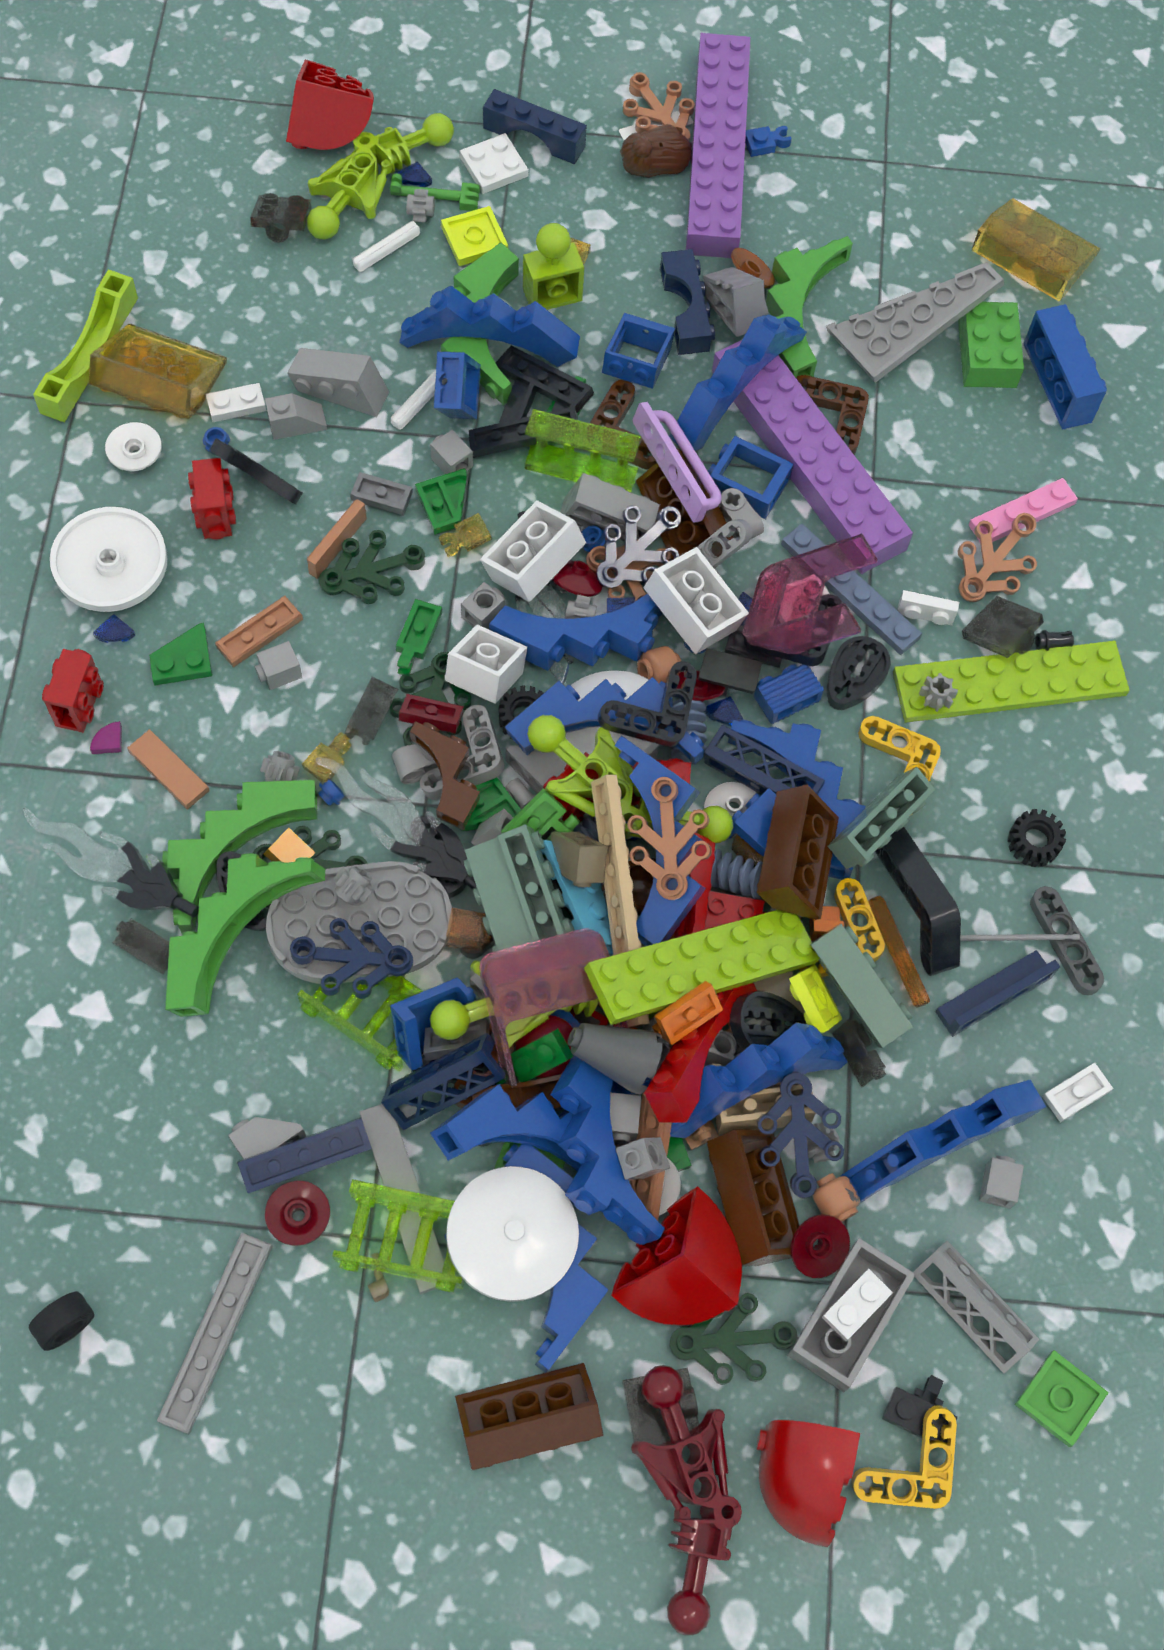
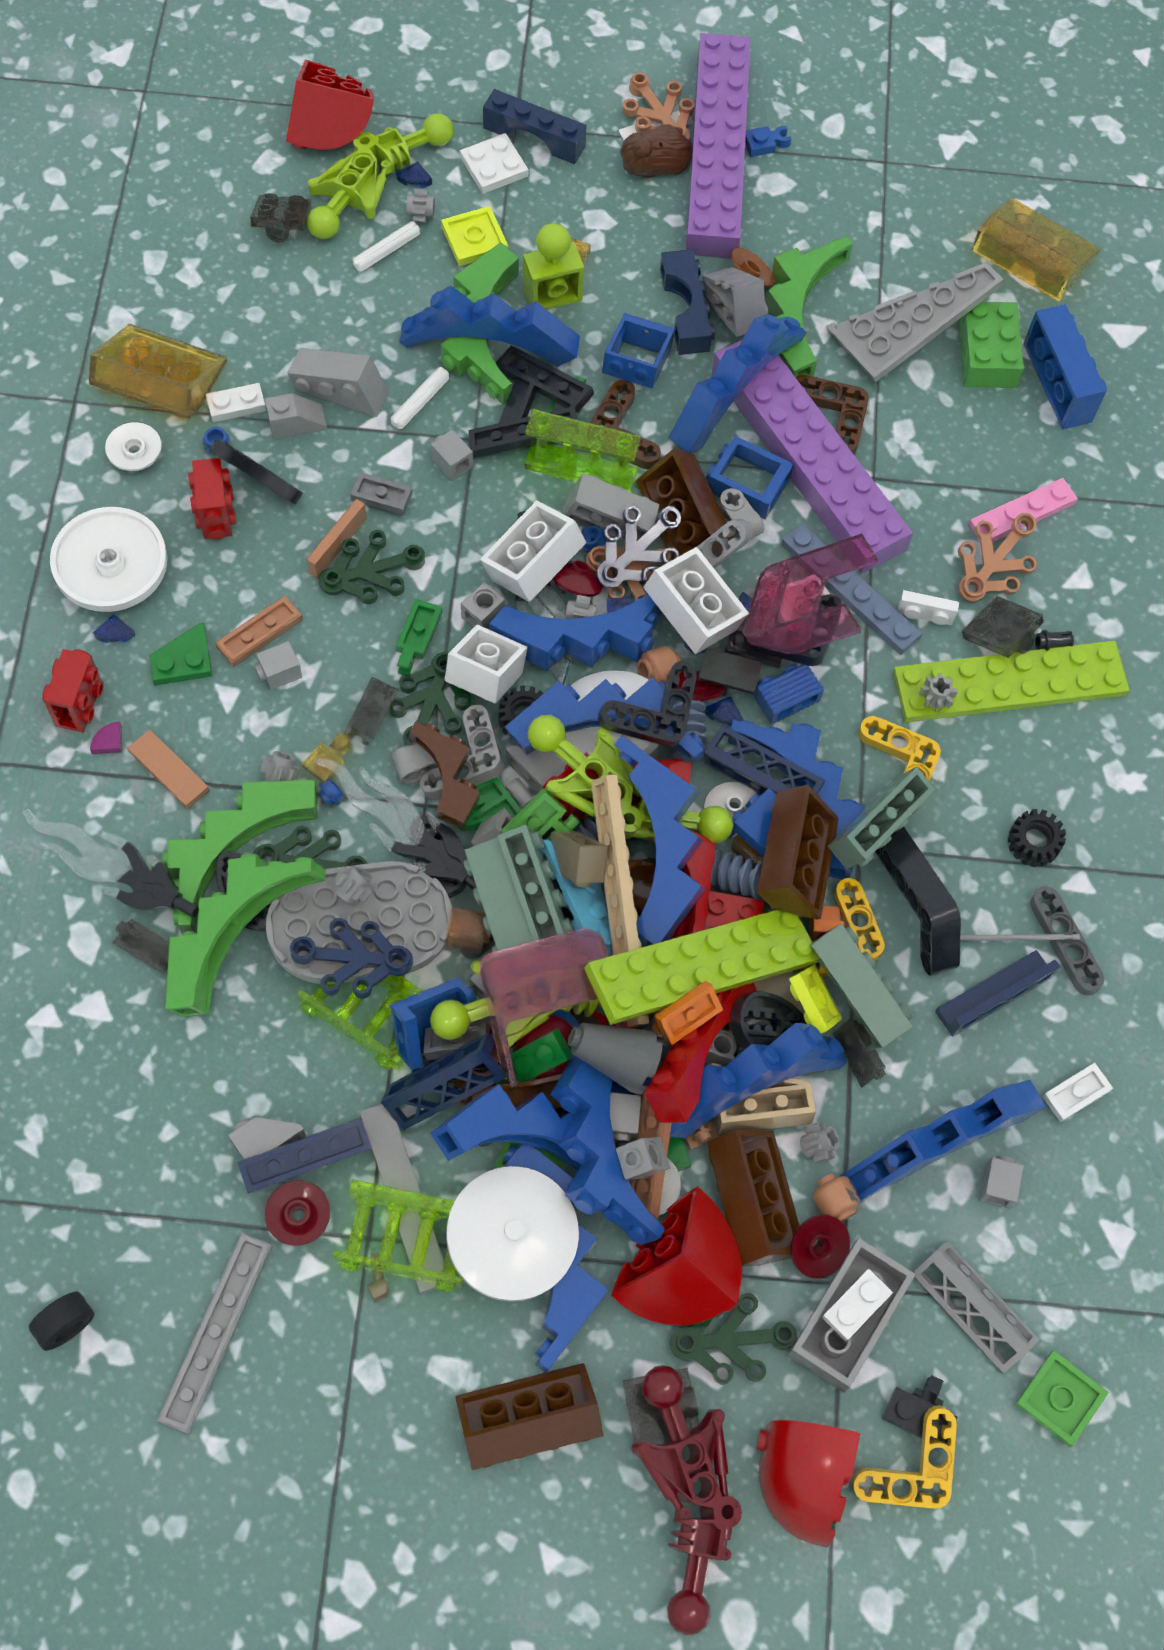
lime arch [33,269,138,423] -> none
light orange brick [264,827,315,863] -> none
bright green hinge [390,173,480,211] -> none
dark red plate [399,694,464,733] -> none
green wing [415,468,467,535] -> none
blue window [434,351,481,419] -> none
clear yellow plate [438,513,492,557] -> none
nougat plant [627,777,712,900] -> none
lavender piece [633,402,722,523] -> none
dark blue plant [757,1072,844,1198] -> none
black piece [827,636,891,710] -> none
clear orange axle [868,896,930,1008] -> none

